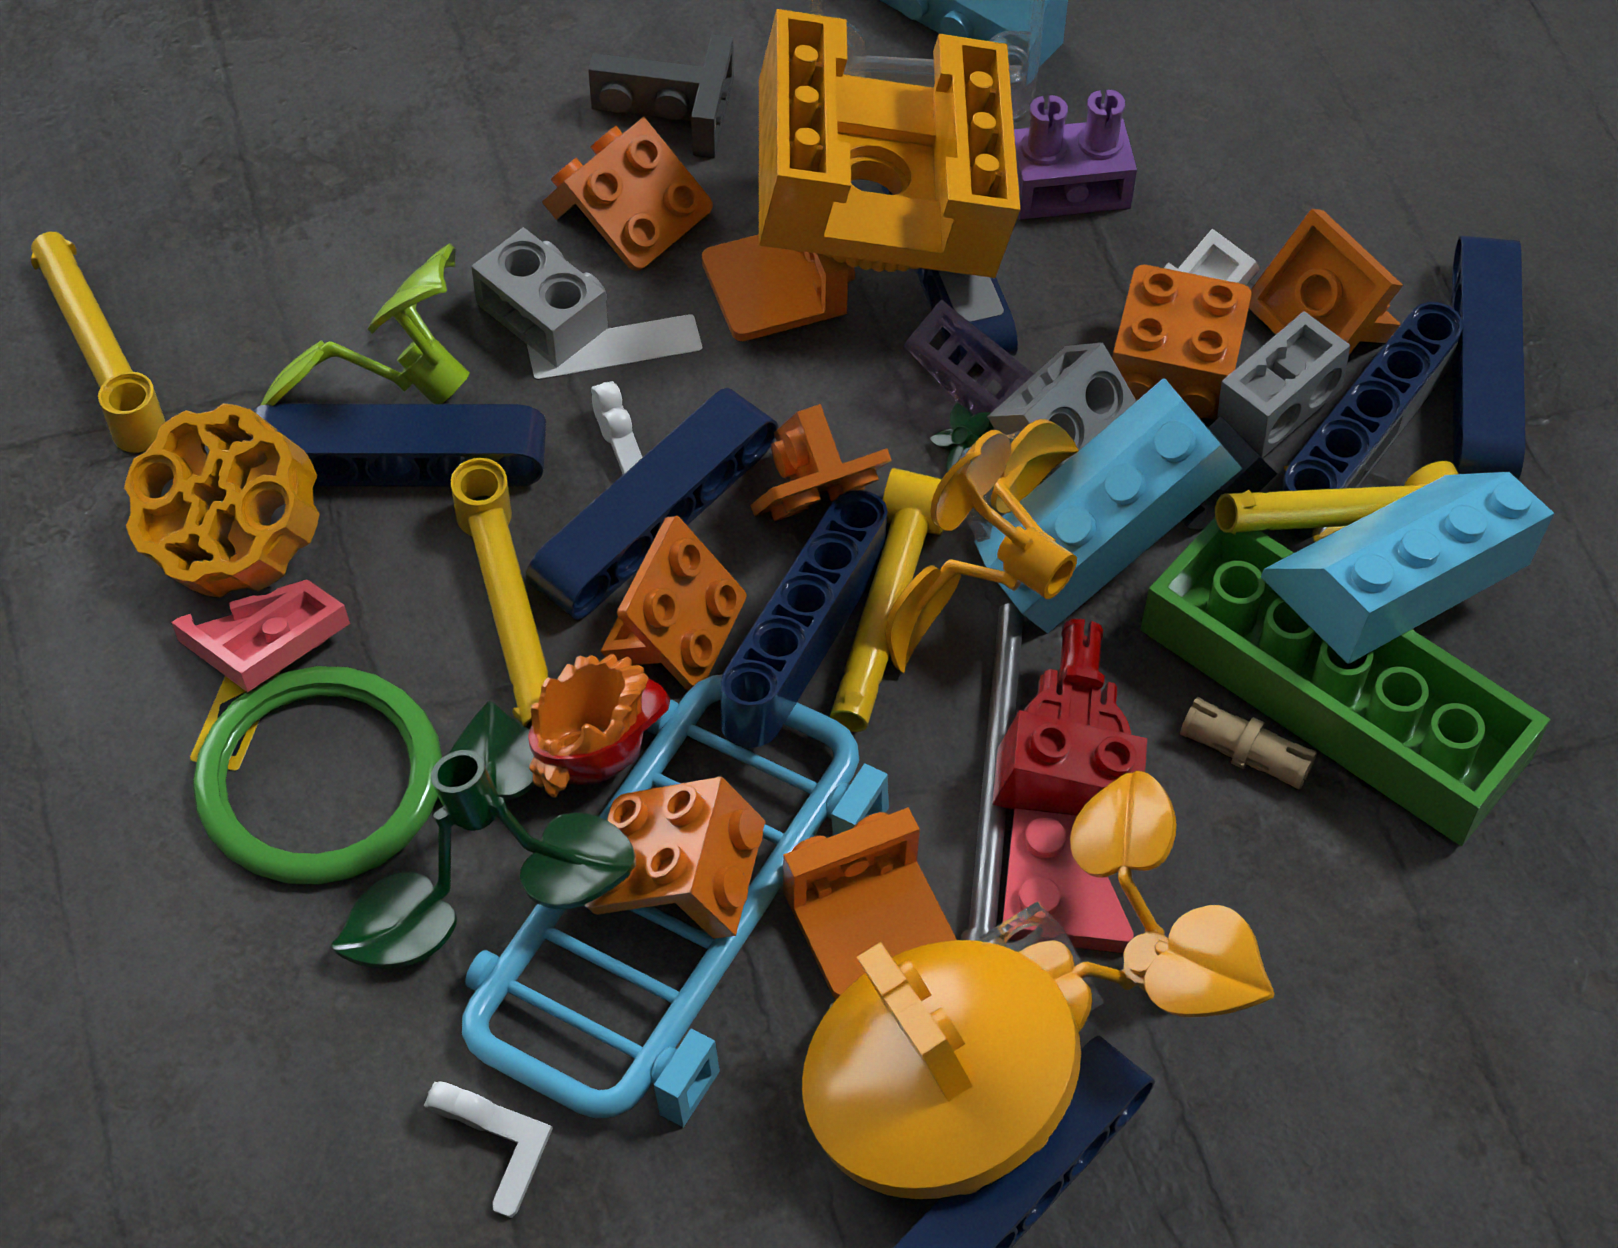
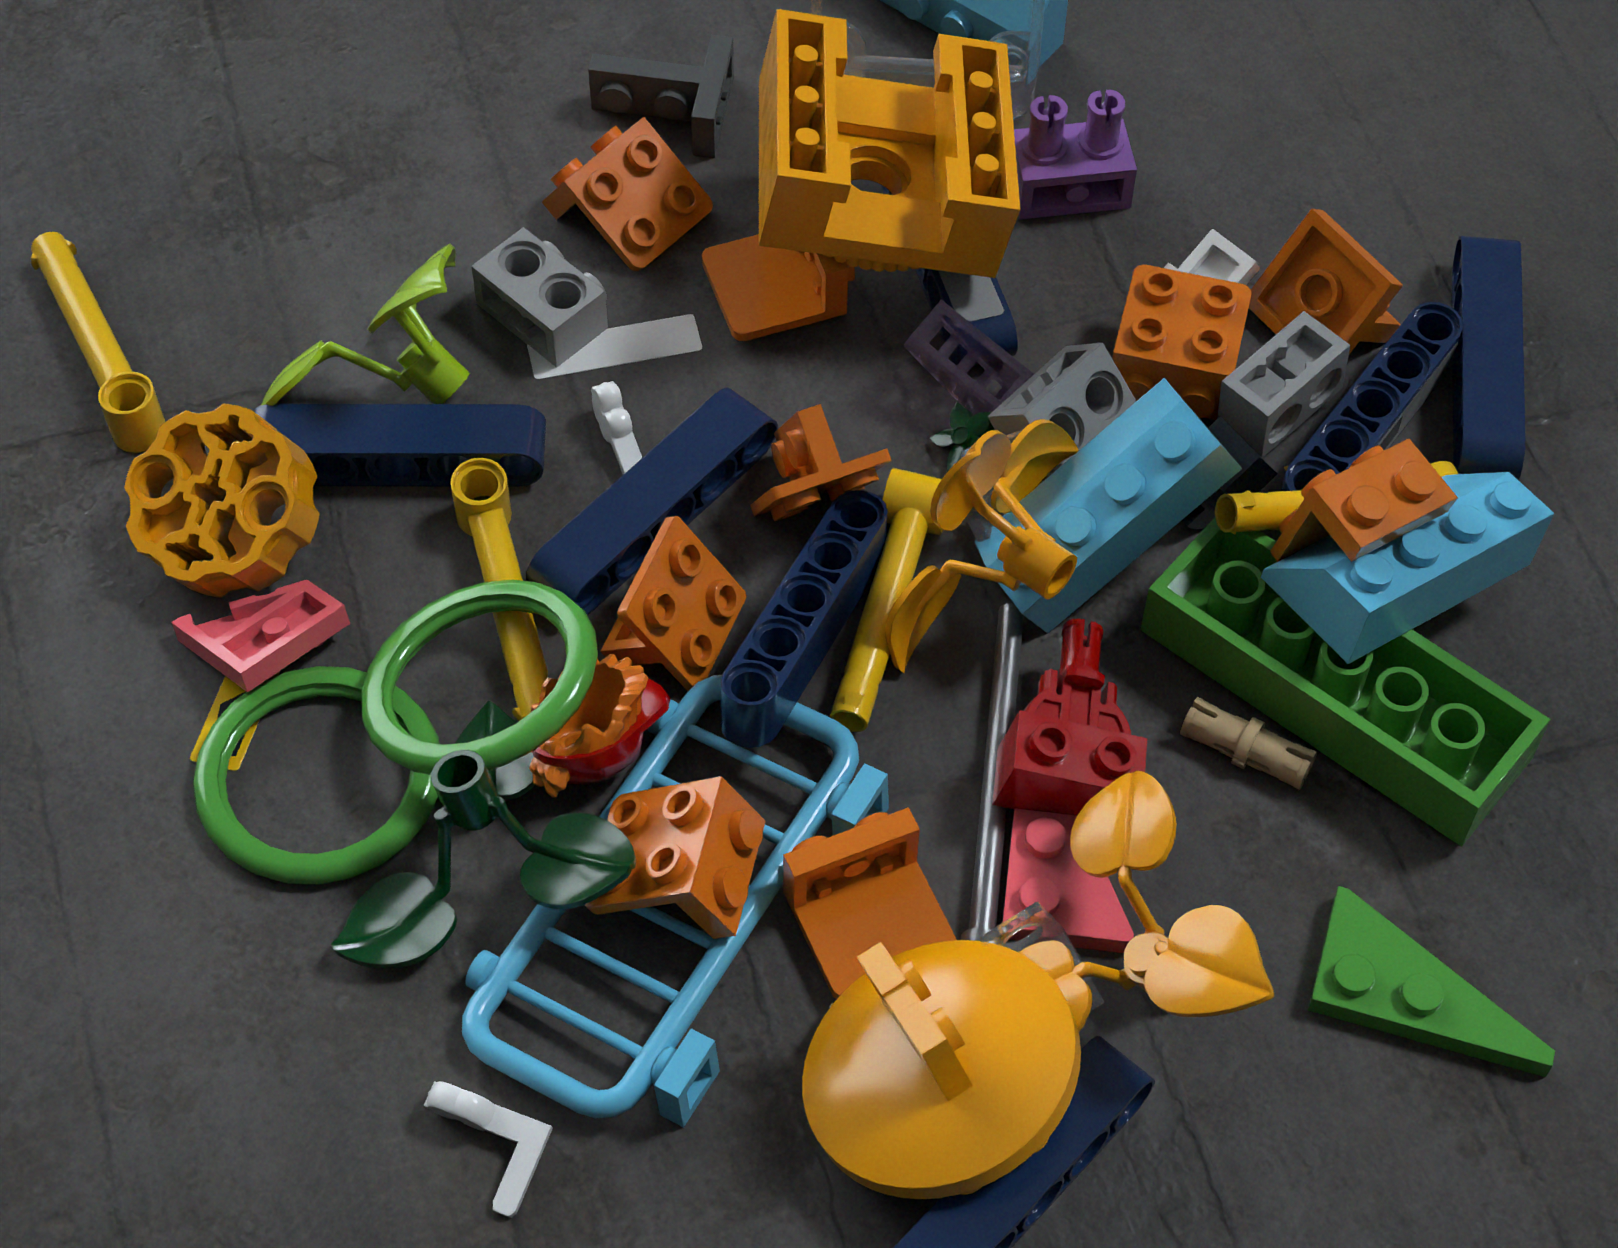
none -> bright green wedge [362,579,598,775]
none -> orange bracket [1270,438,1458,562]
none -> bright green wing [1308,886,1555,1077]

